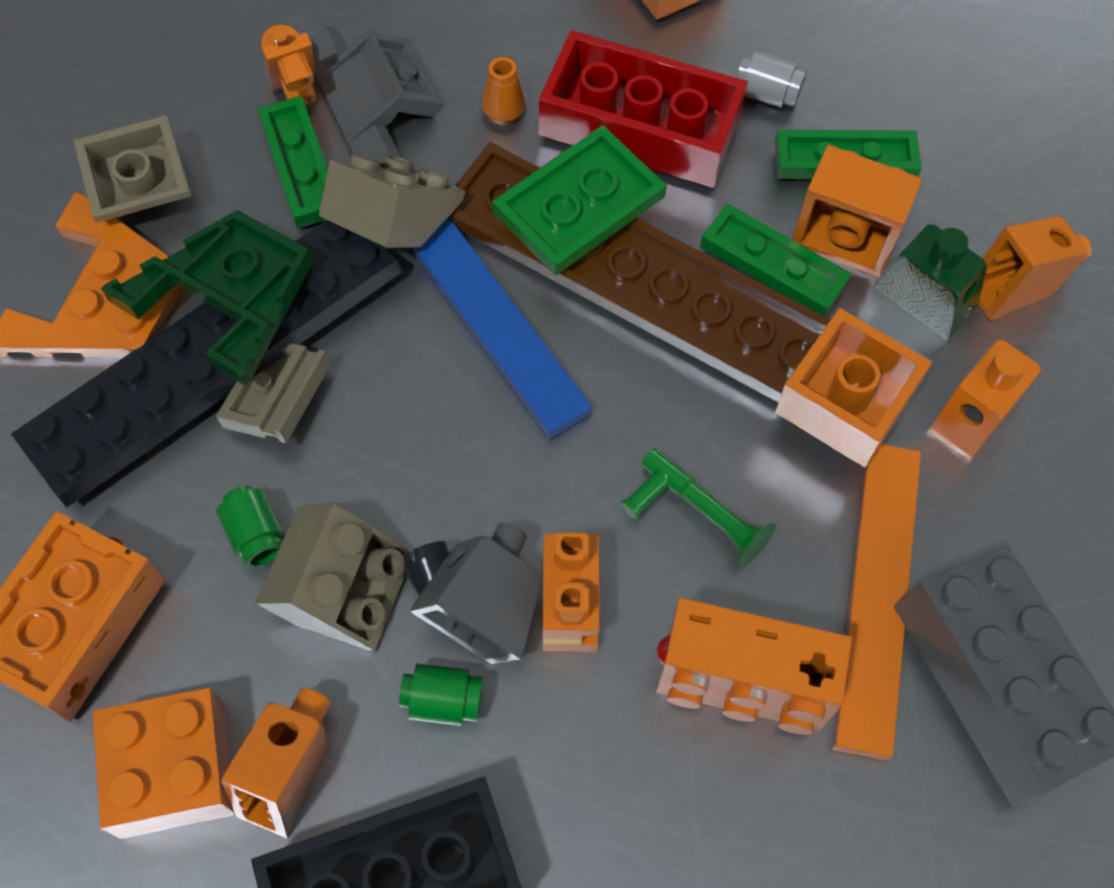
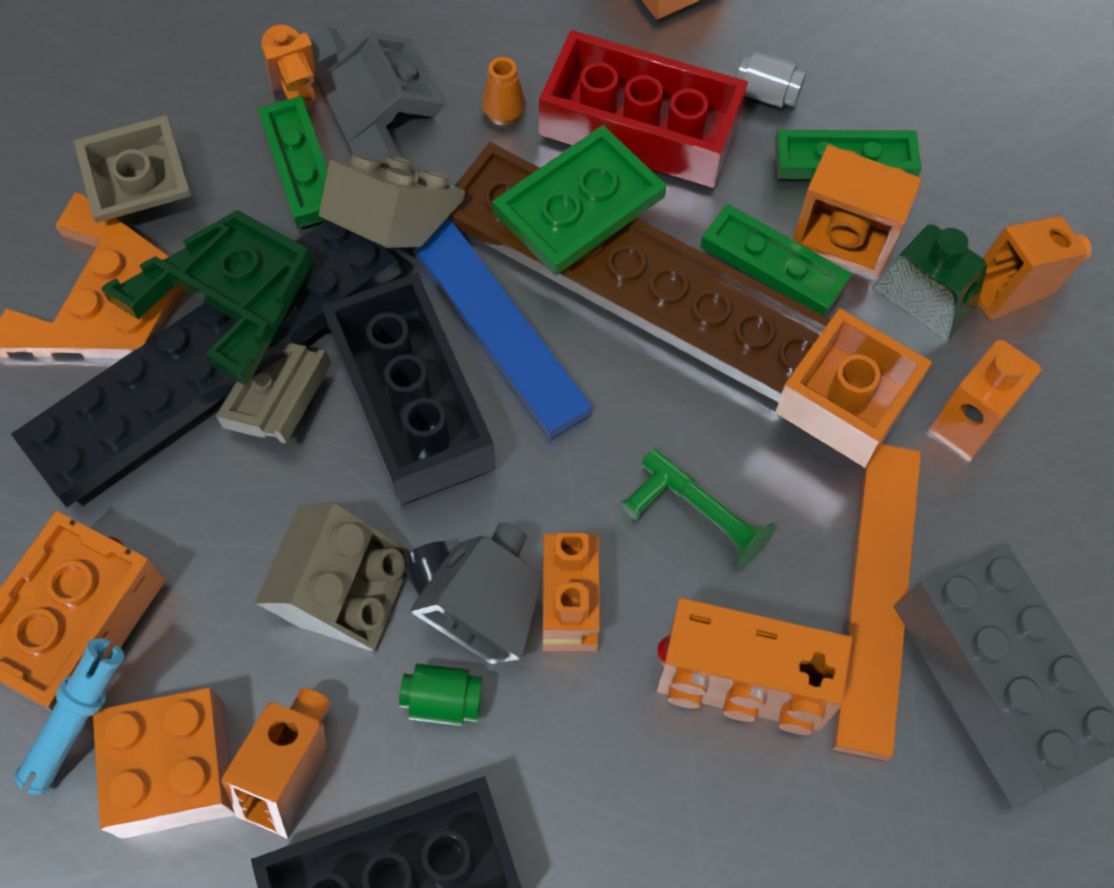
green brick [216,486,286,569] -> none
none -> medium azure pin [14,638,125,795]
none -> black brick [321,272,496,505]

